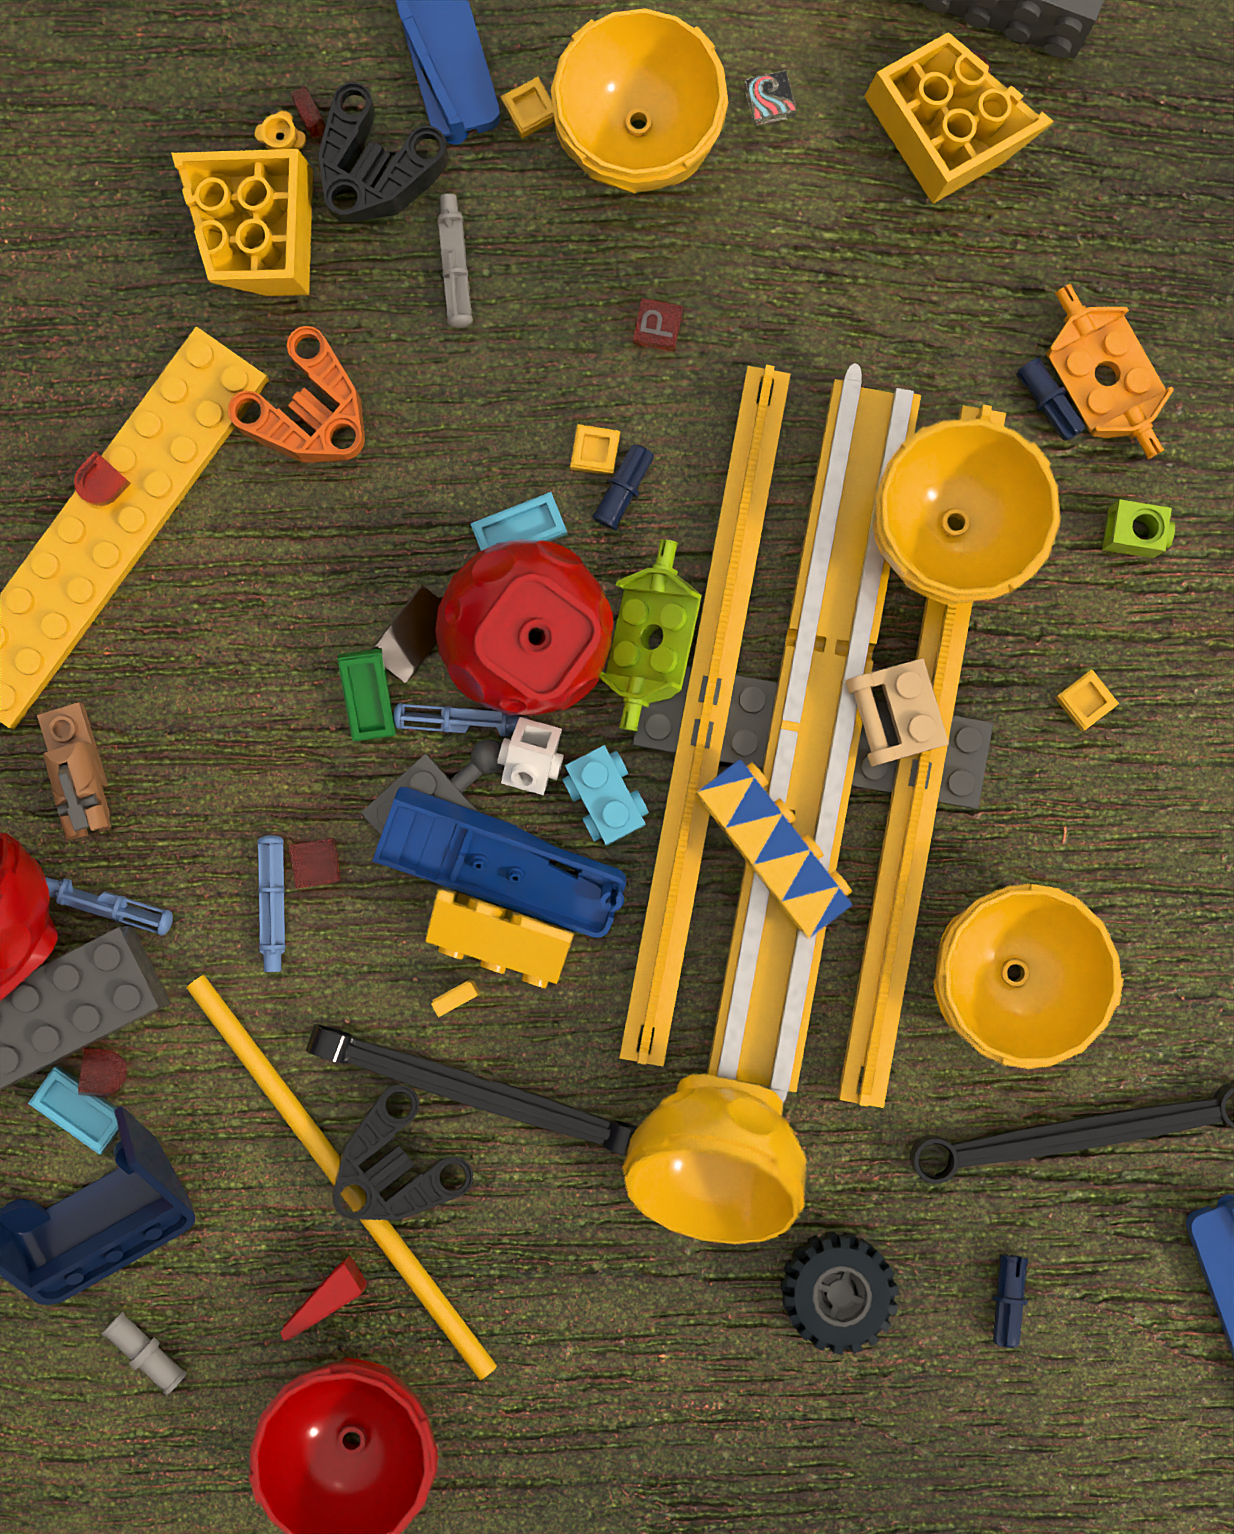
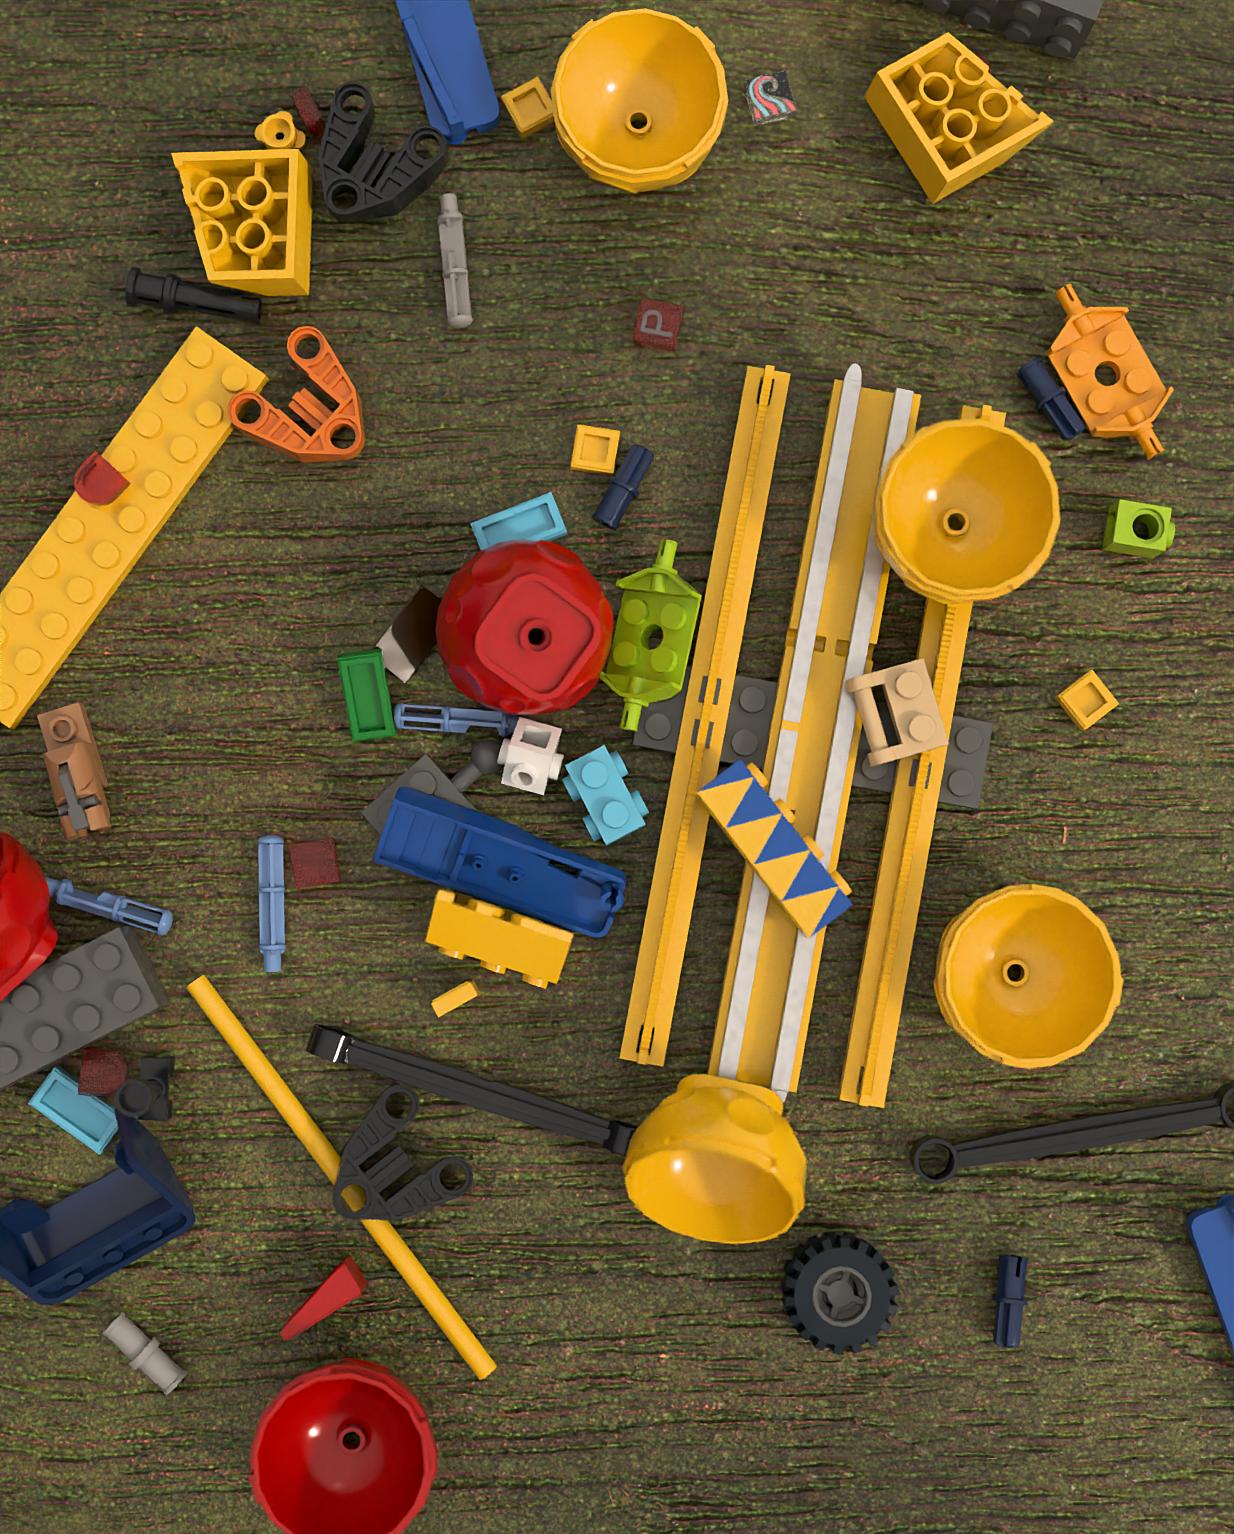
none -> black bar [114,1055,175,1121]
none -> black pin [126,267,263,324]

